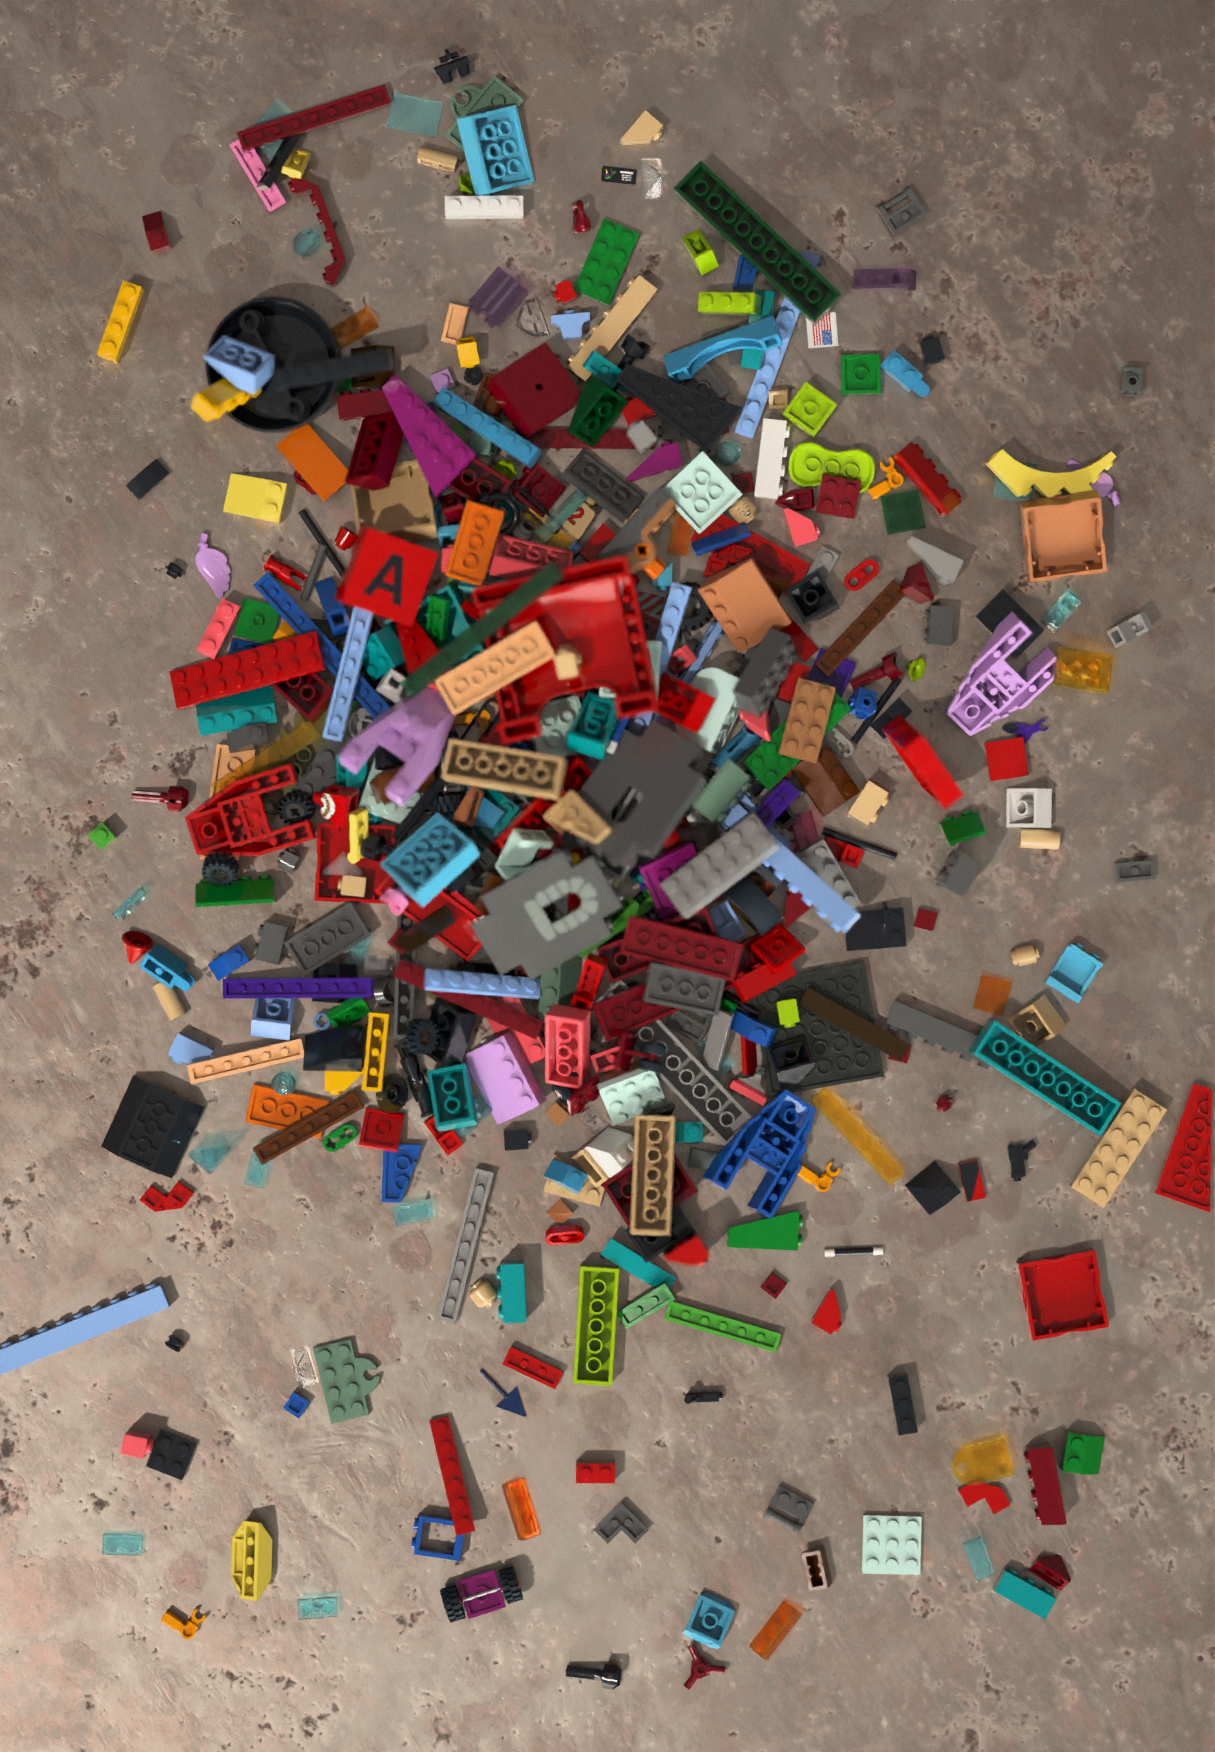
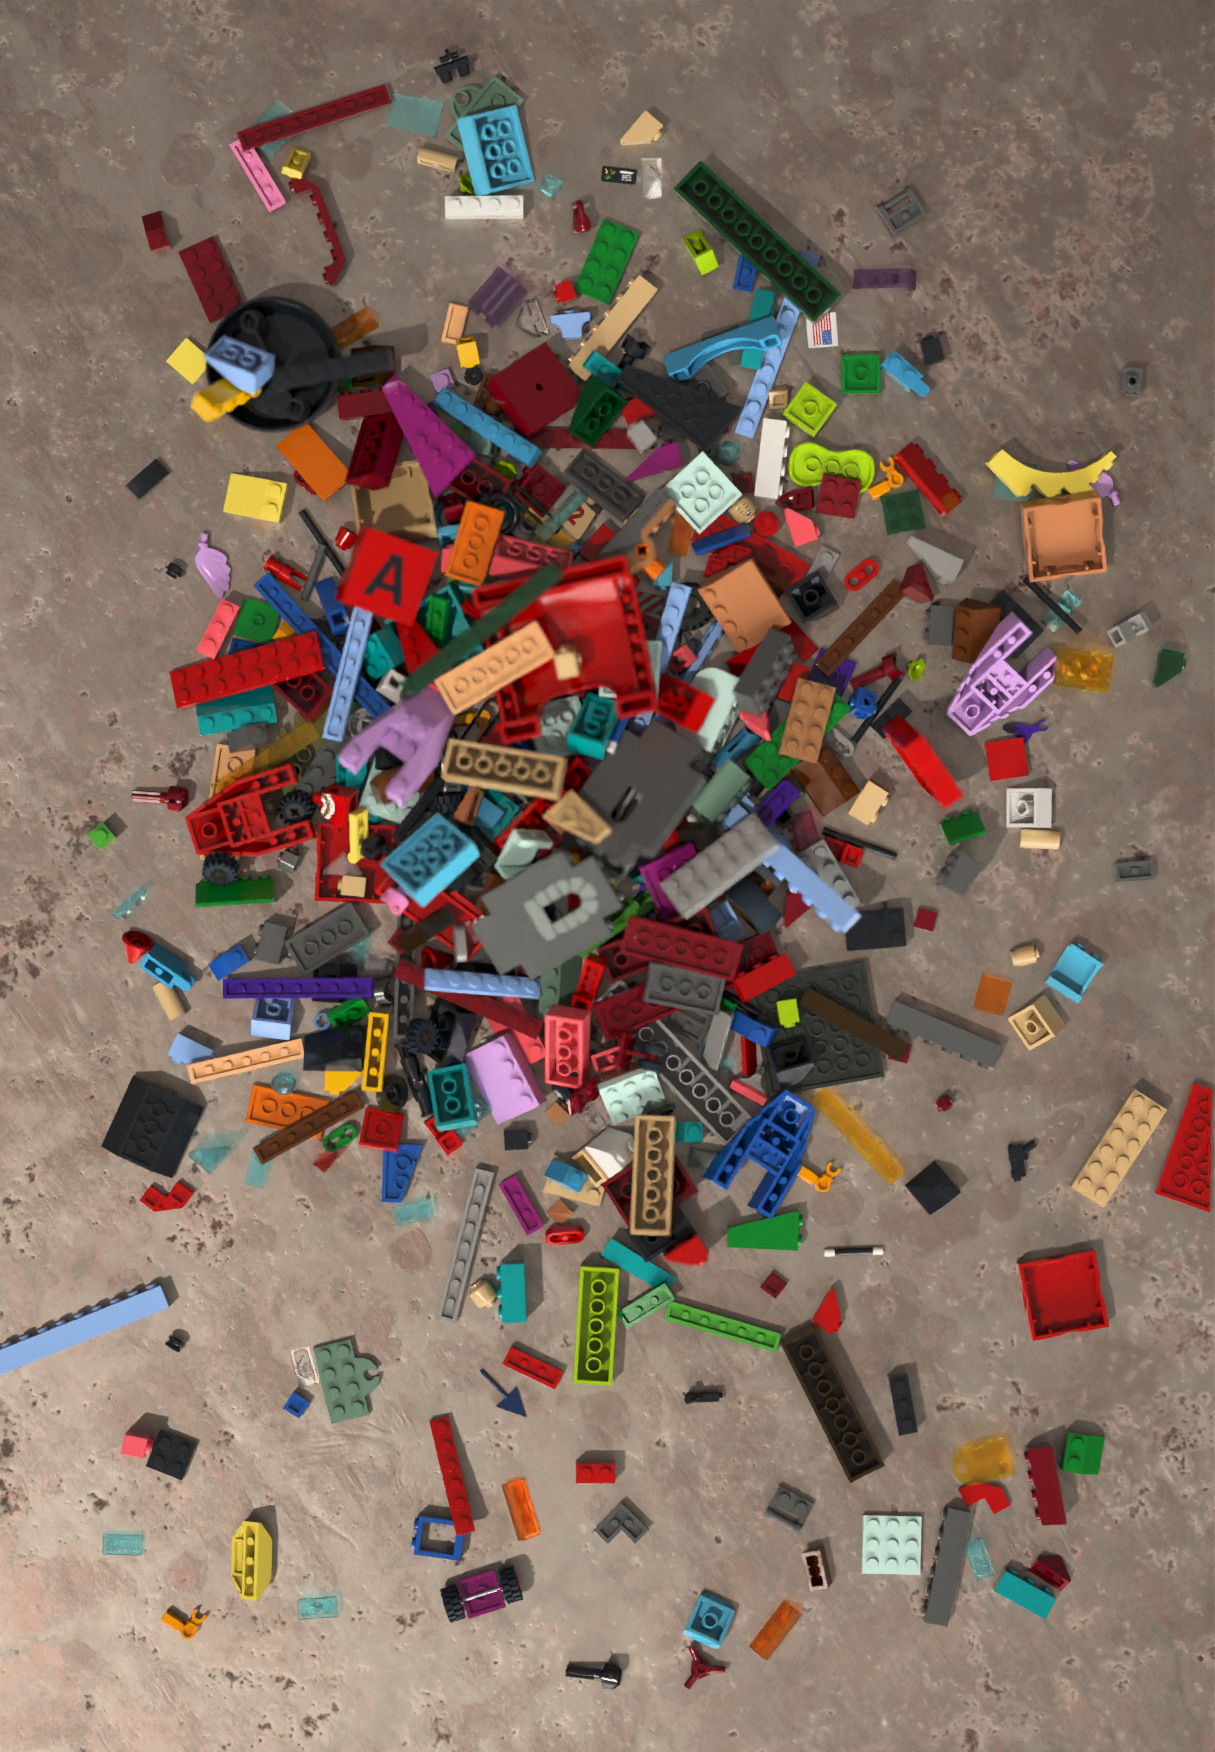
yellow brick [97,280,144,363] -> none
black tile [256,137,298,191] -> none
clear light blue head [292,229,321,259] -> none
lime brick [698,292,762,316] -> none
red tile [750,923,806,973] -> none
black tile [958,1159,986,1202] -> none
teal brick [968,1018,1121,1136] -> none
none -> light yellow piece [166,338,206,384]
none -> dark red plate [178,236,244,324]
none -> clear red slope [313,1152,338,1172]
none -> red hat [421,946,454,970]
none -> light grey beam [453,925,467,962]
none -> magenta plate [499,1175,544,1236]
none -> clear light blue slope [536,174,563,201]
none -> red slope [725,643,760,677]
none -> red piece [753,511,779,538]
none -> dark brown brick [780,1324,885,1483]
none -> dark grey brick [921,1505,971,1627]
none -> reddish brown slope [952,597,1002,663]
none -> black bar [1022,576,1082,635]
none -> clear green slope [1152,649,1187,688]

